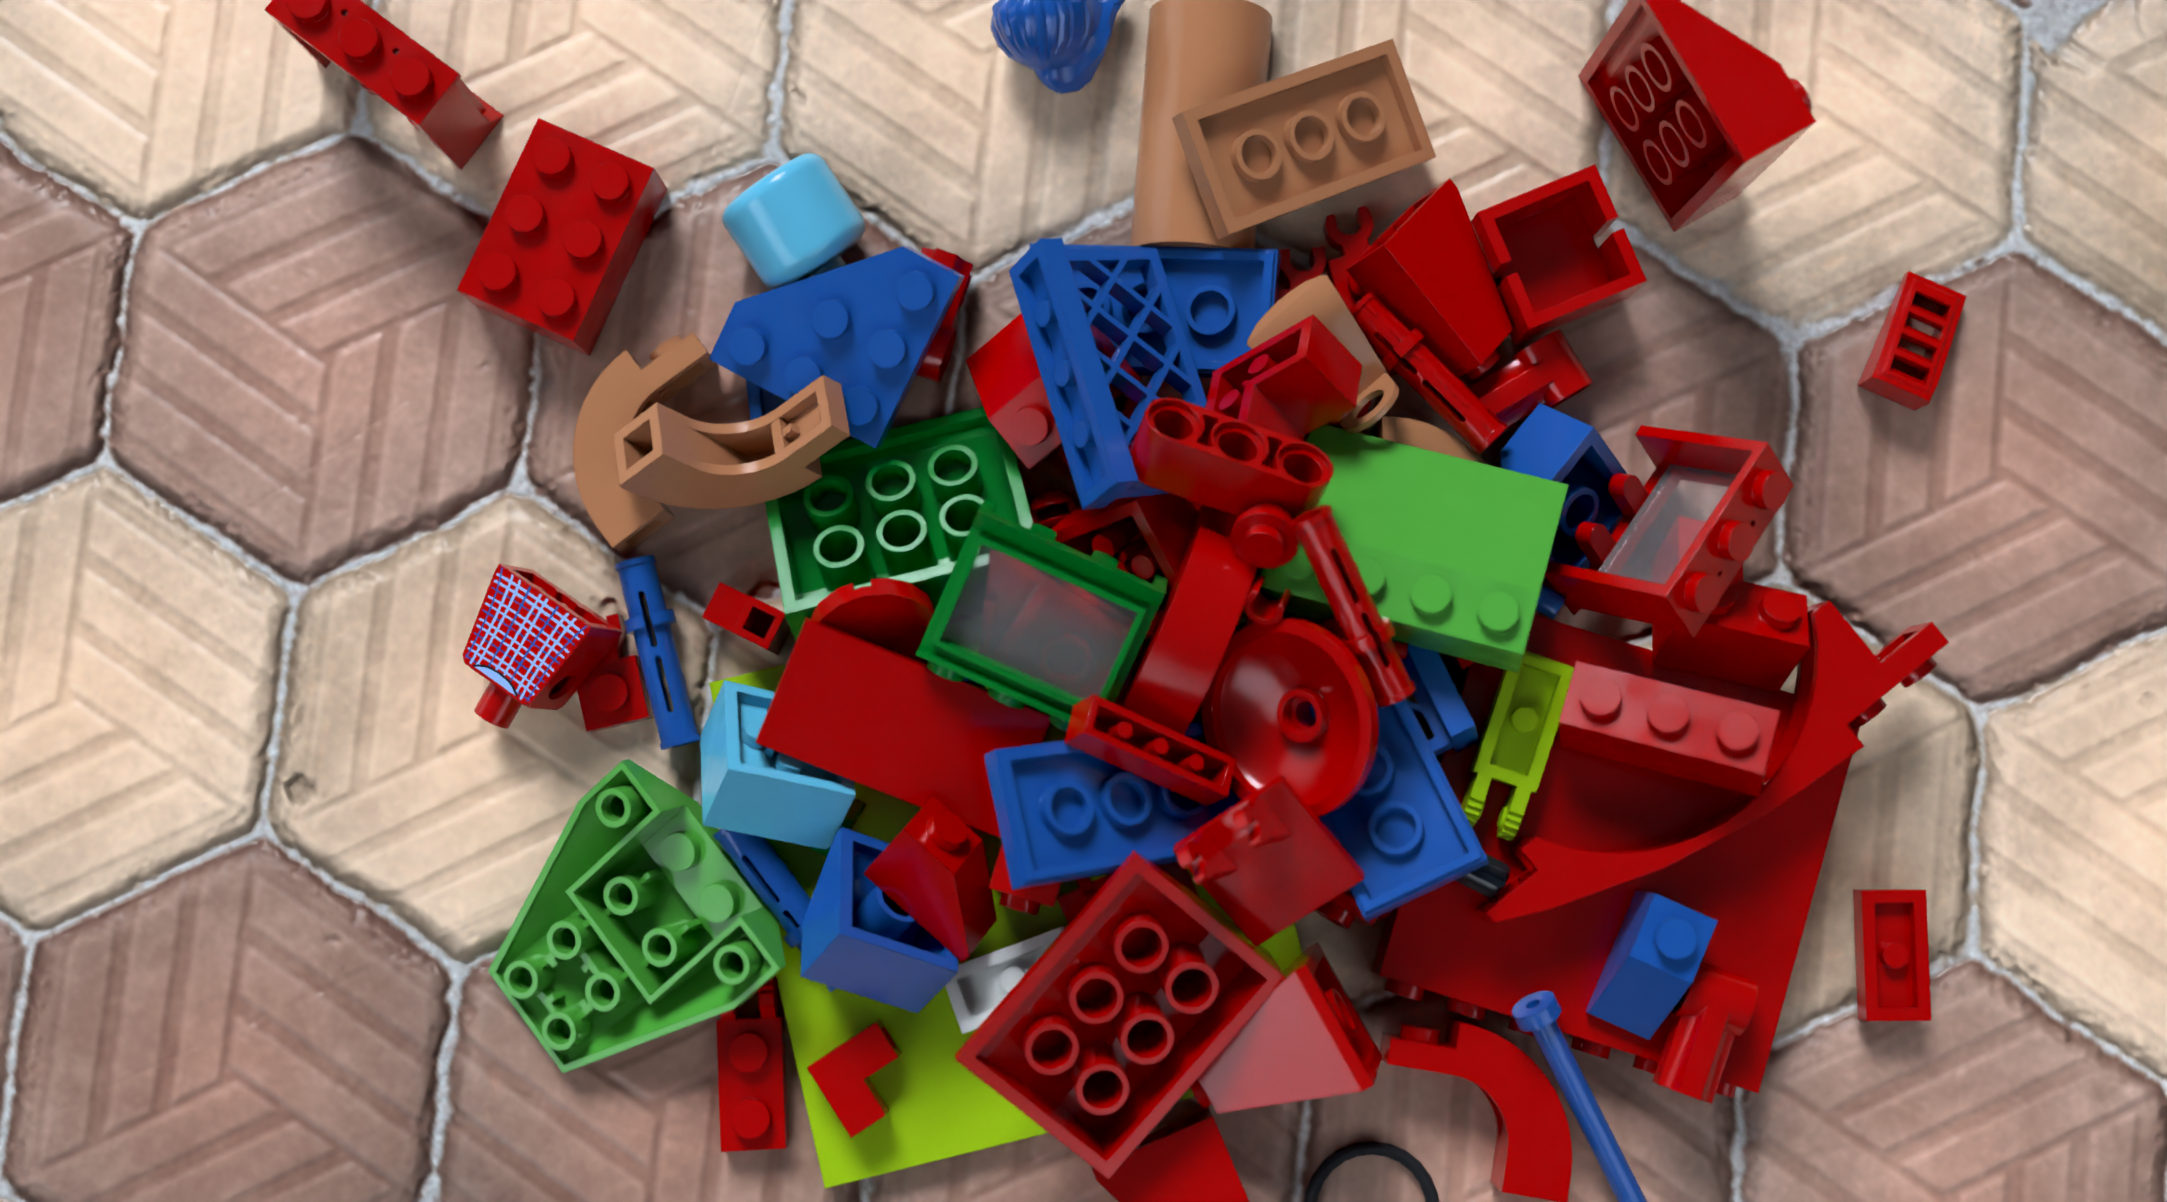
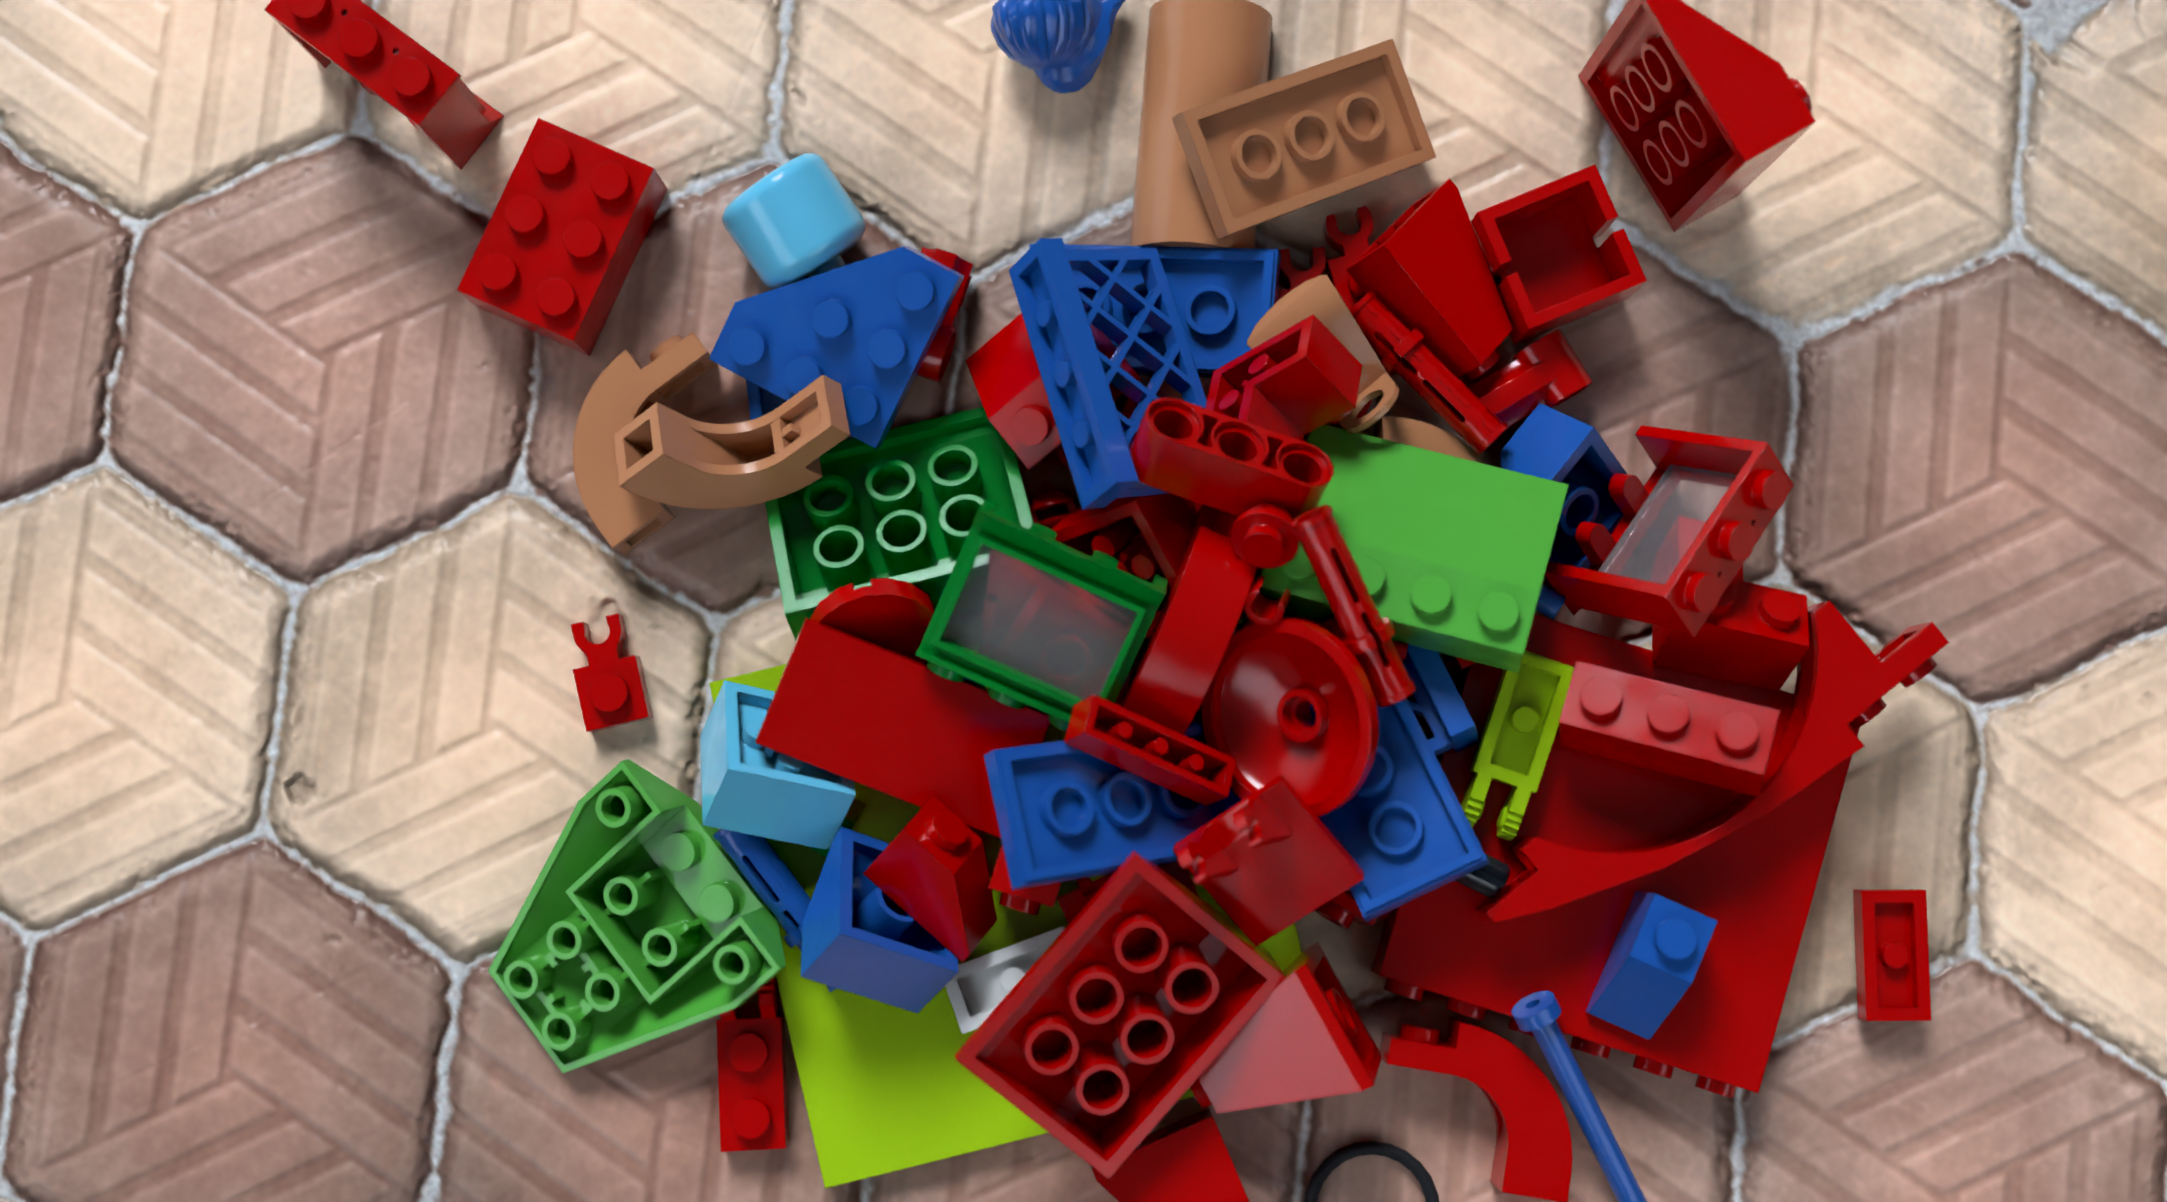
red torso [462,564,623,729] -> none
blue pin [615,555,700,750] -> none
red piece [702,582,791,655] -> none
red piece [807,1019,901,1138] -> none
red piece [1652,961,1758,1104] -> none
red slope [1857,271,1967,411] -> none

